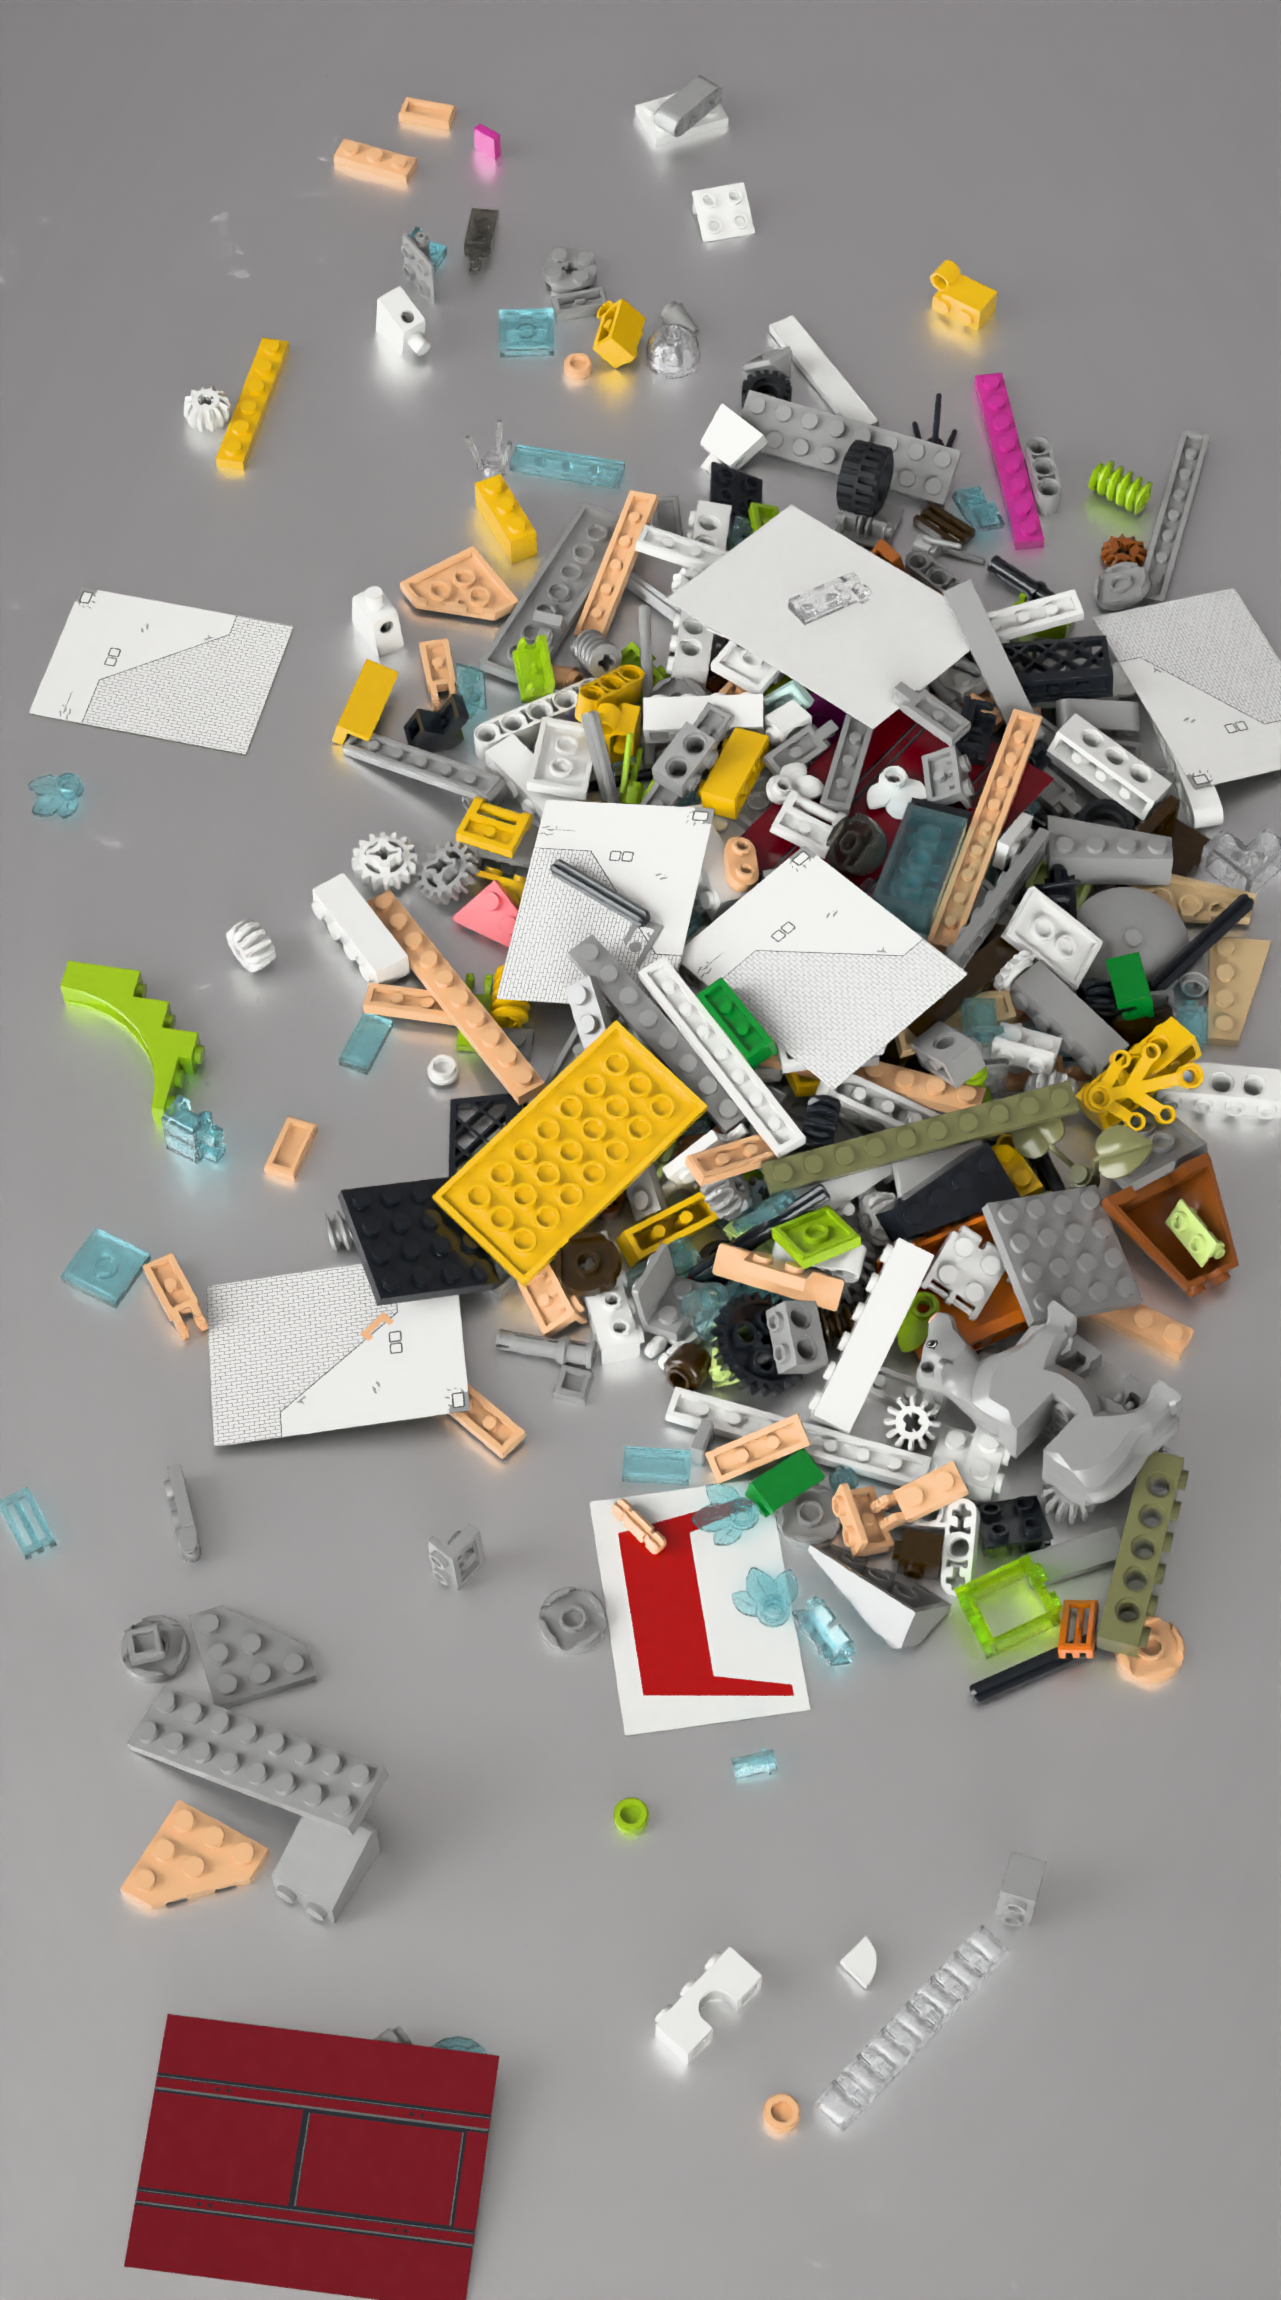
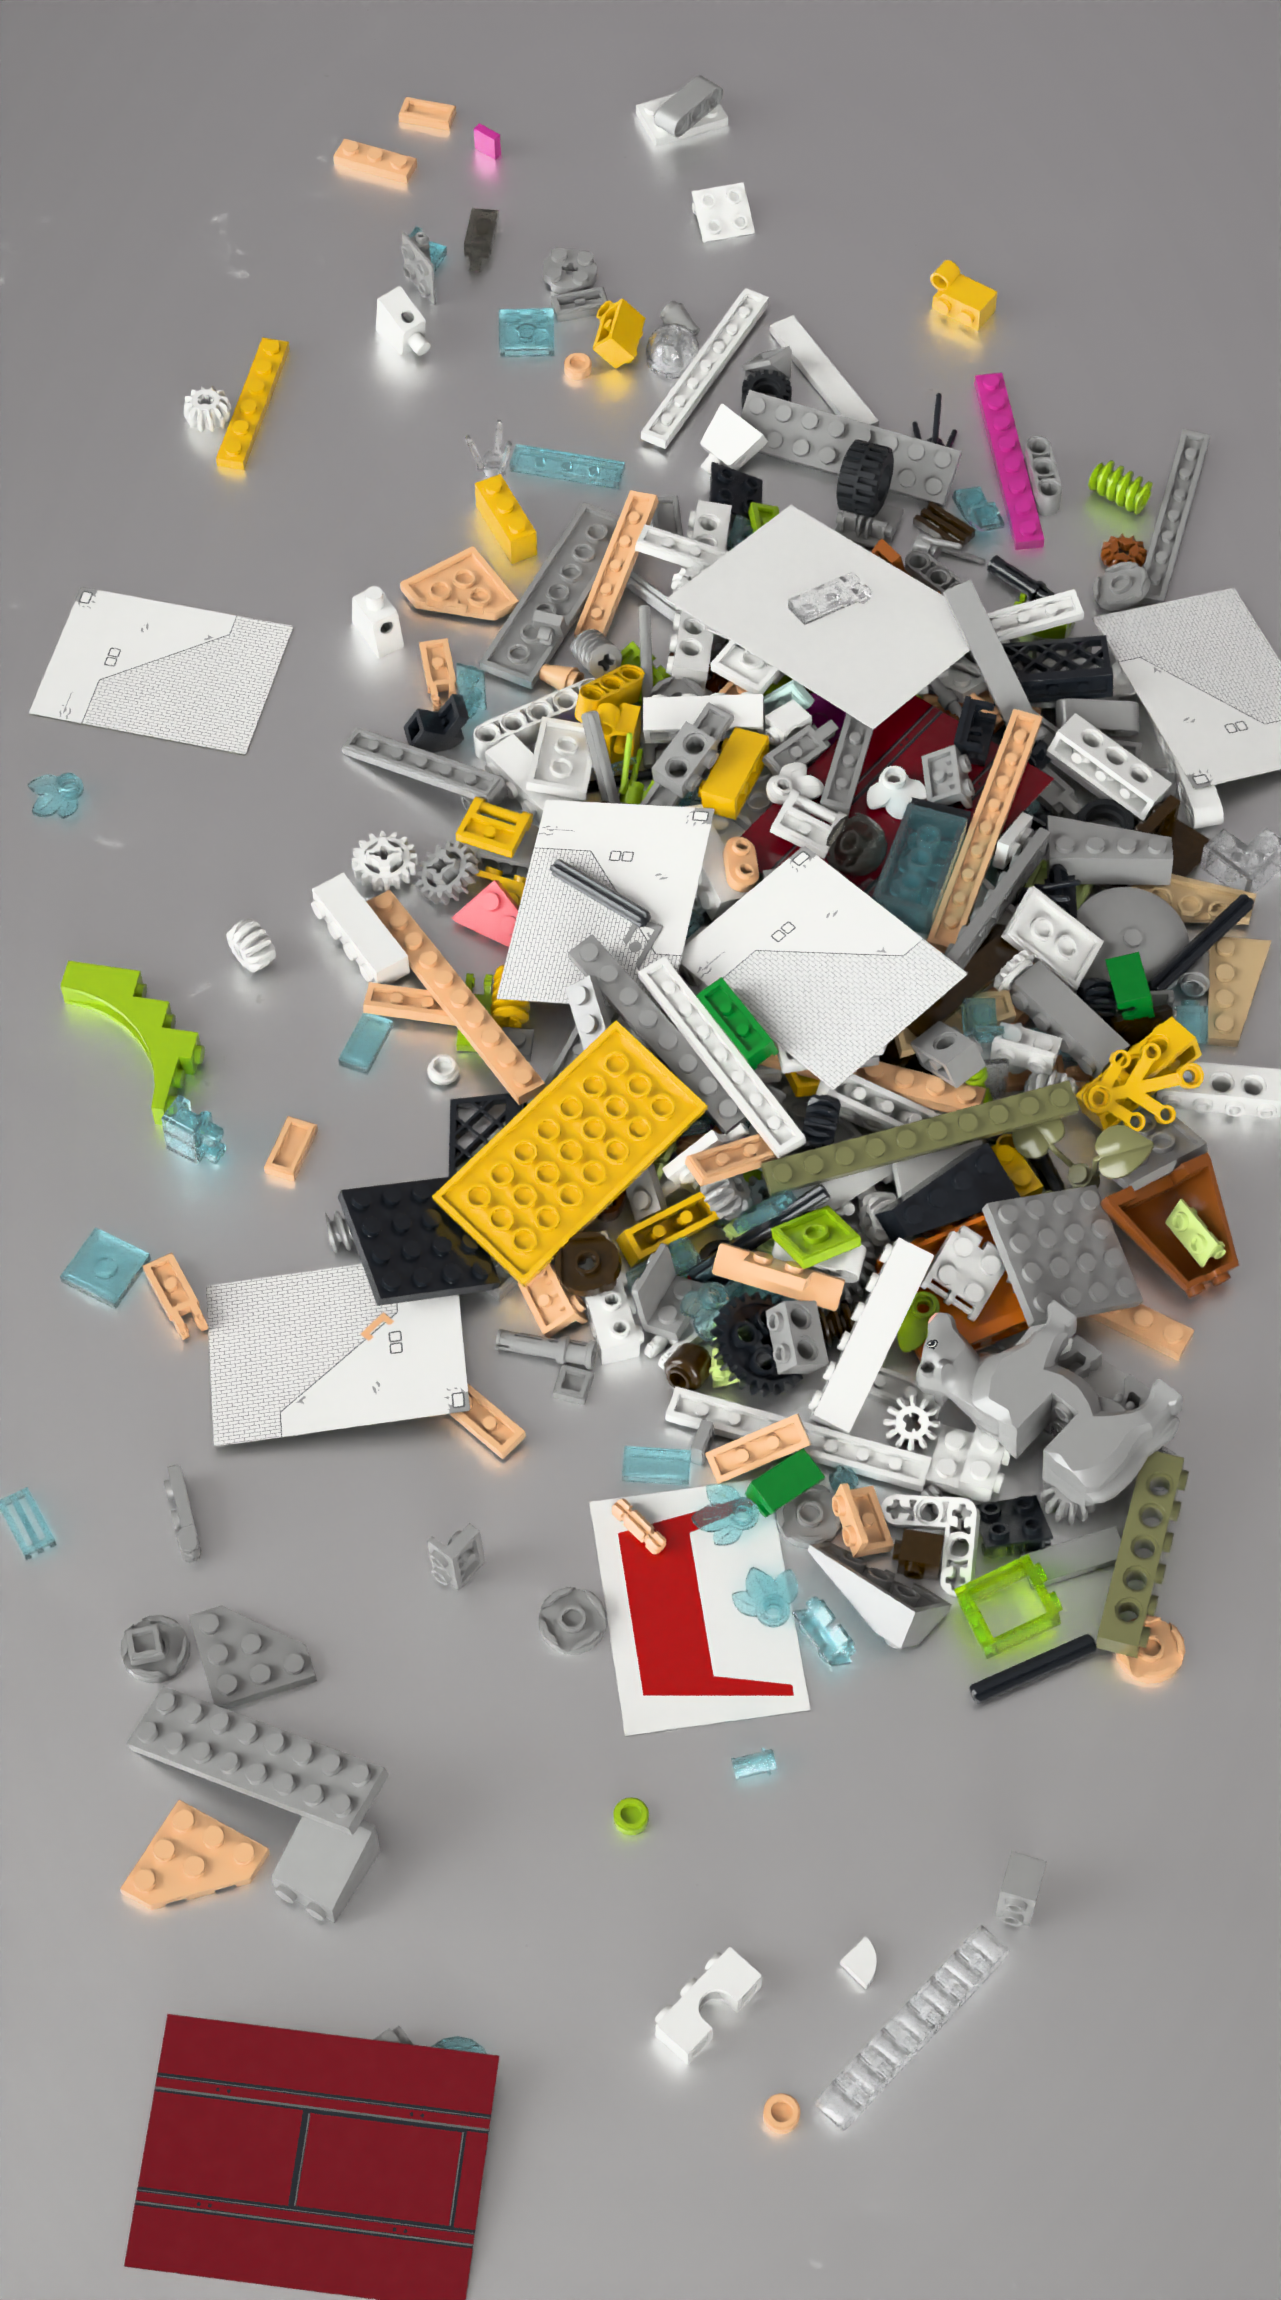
yellow panel [332,659,399,746] -> none
lime hinge [512,635,555,703] -> none
light nougat hinge [870,1461,969,1532] -> none
light grey hinge [891,681,971,747] -> none
orange tile [1058,1600,1099,1658] -> none
none -> white plate [641,288,769,449]

